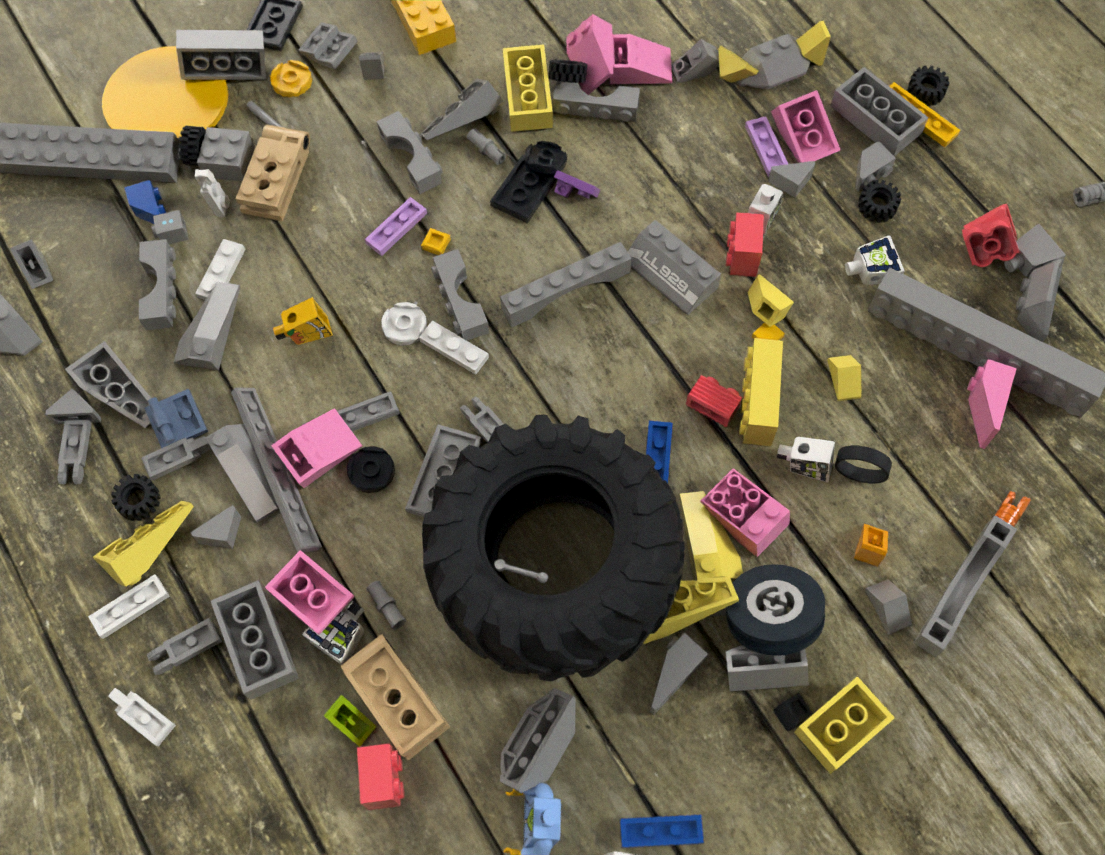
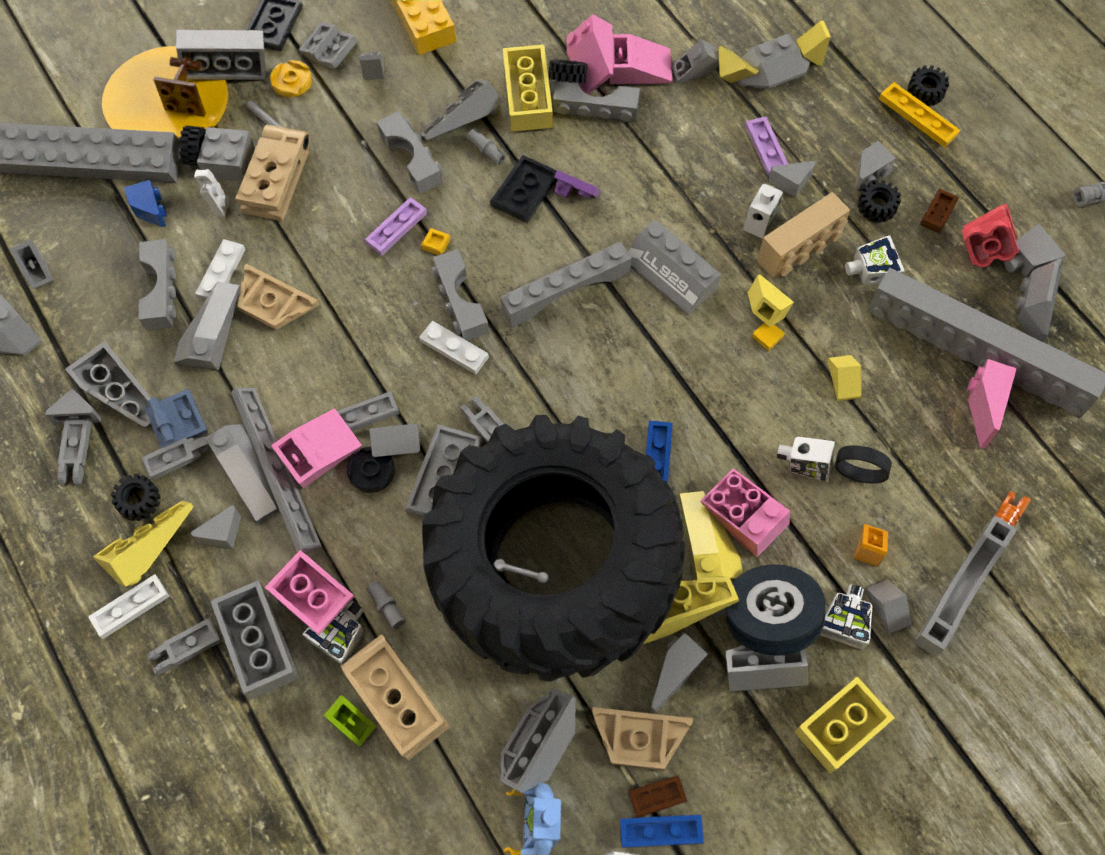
white hinge [108,688,176,746] -> none
light grey brick [151,210,189,244] -> none
yellow torso [273,297,333,345] -> none
coral brick [357,743,404,810] -> none
white tile [381,302,427,345] -> none
black tile [525,141,567,174] -> none
coral brick [686,375,743,427] -> none
coral brick [726,212,764,277] -> none
light yellow brick [739,338,783,446] -> none
bright pink slope [771,90,840,163] -> none
black slope [773,693,813,732] -> none
light grey brick [831,67,929,156] -> none
none -> reddish brown plate [153,57,206,117]
none -> tan wing [237,264,319,330]
none -> light grey panel [370,424,420,457]
none -> tan wing [592,707,693,771]
none -> reddish brown plate [628,775,687,818]
none -> tan brick [757,192,850,280]
none -> torso [820,584,872,650]
none -> reddish brown plate [920,189,959,234]

